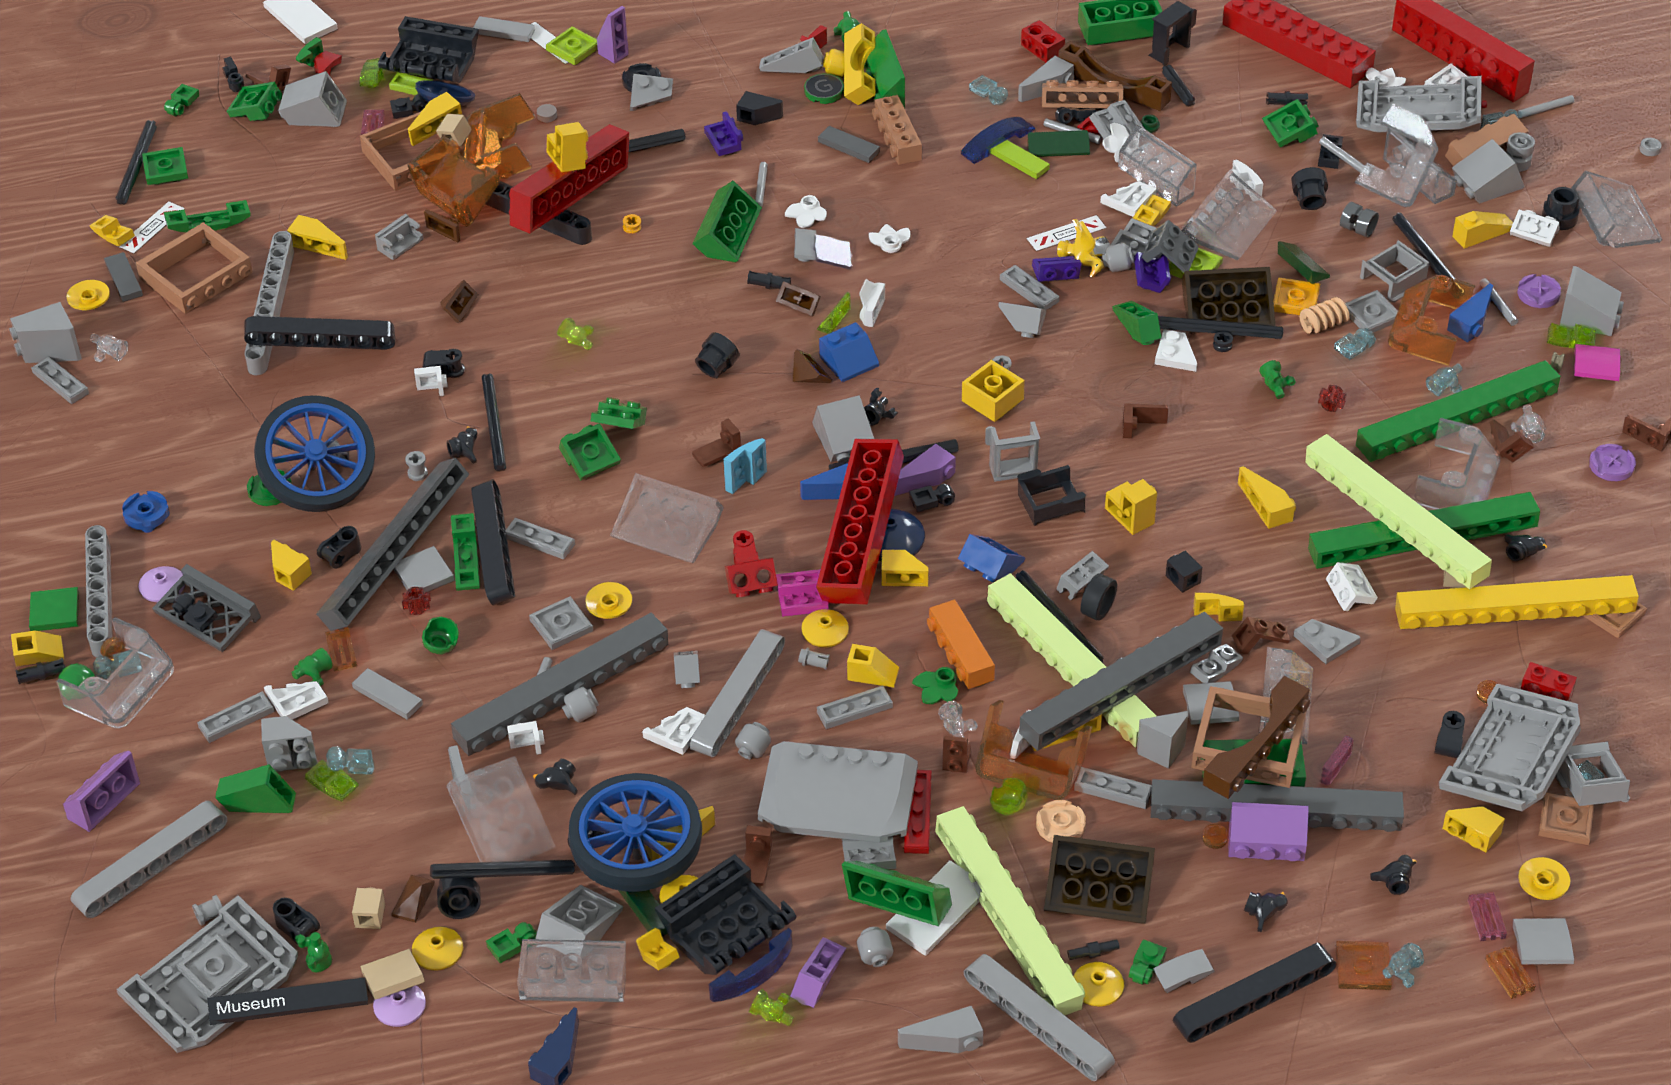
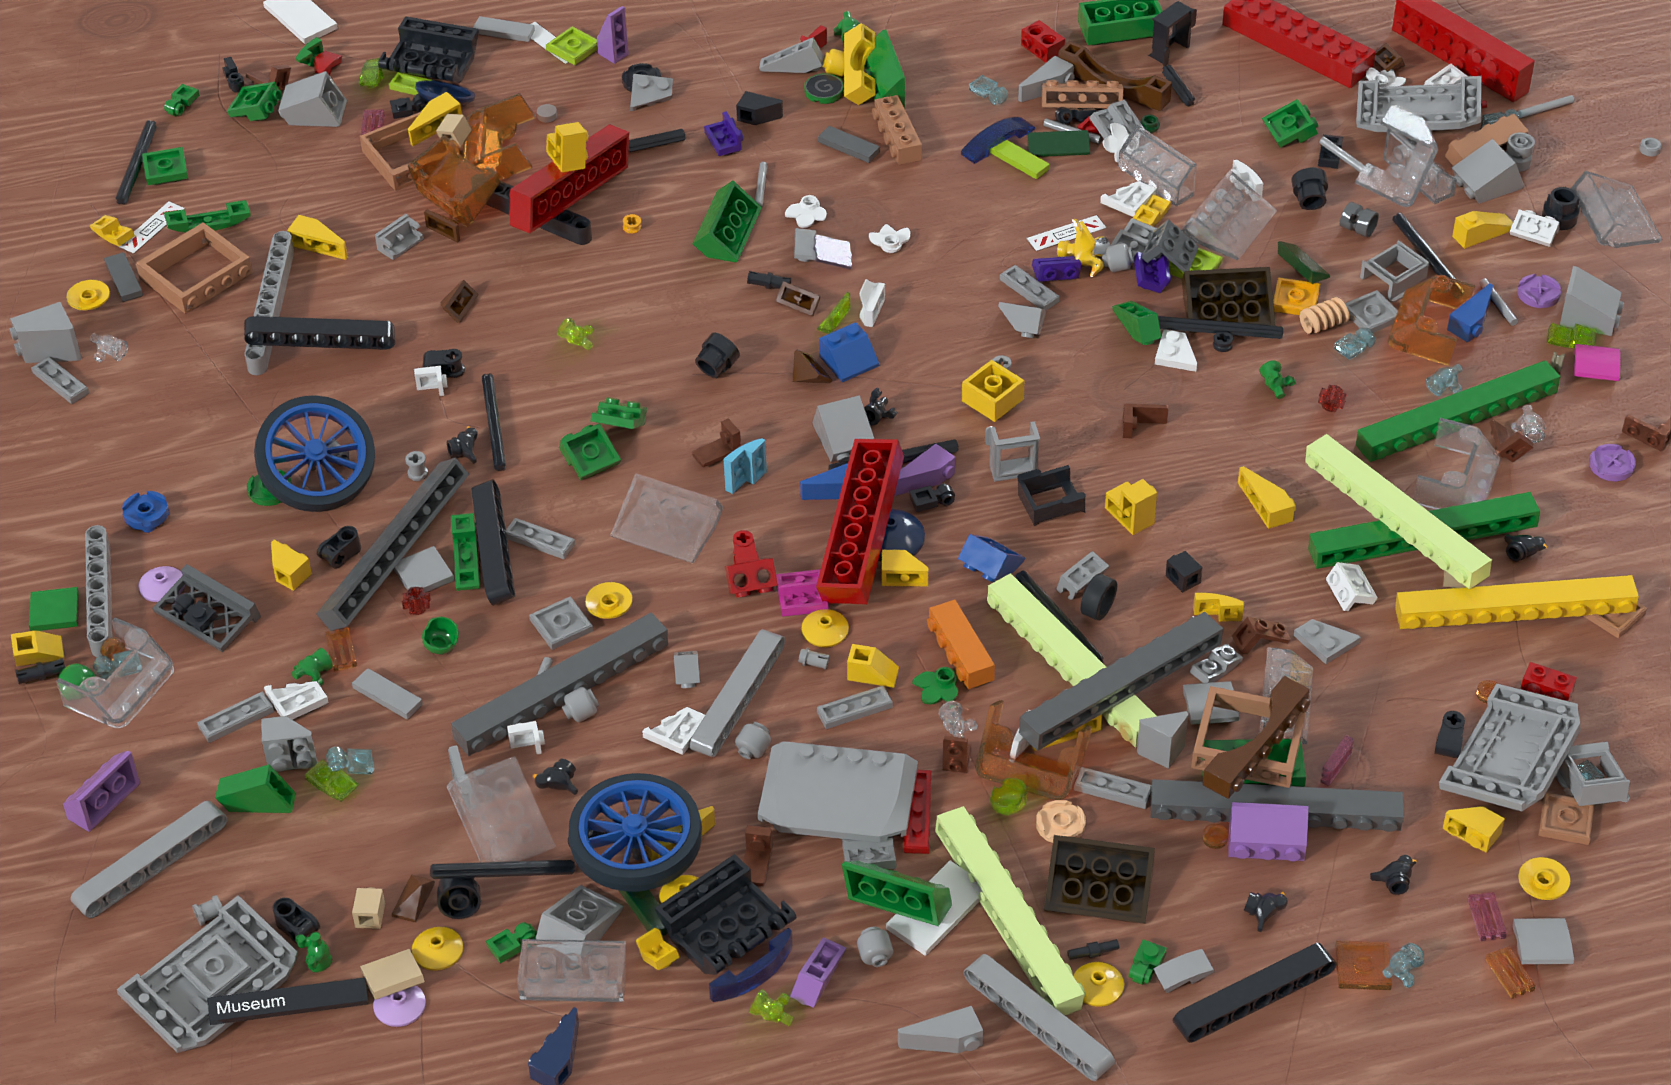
black pin [1266,91,1308,106] -> none
none -> reddish brown slope [1375,43,1405,72]

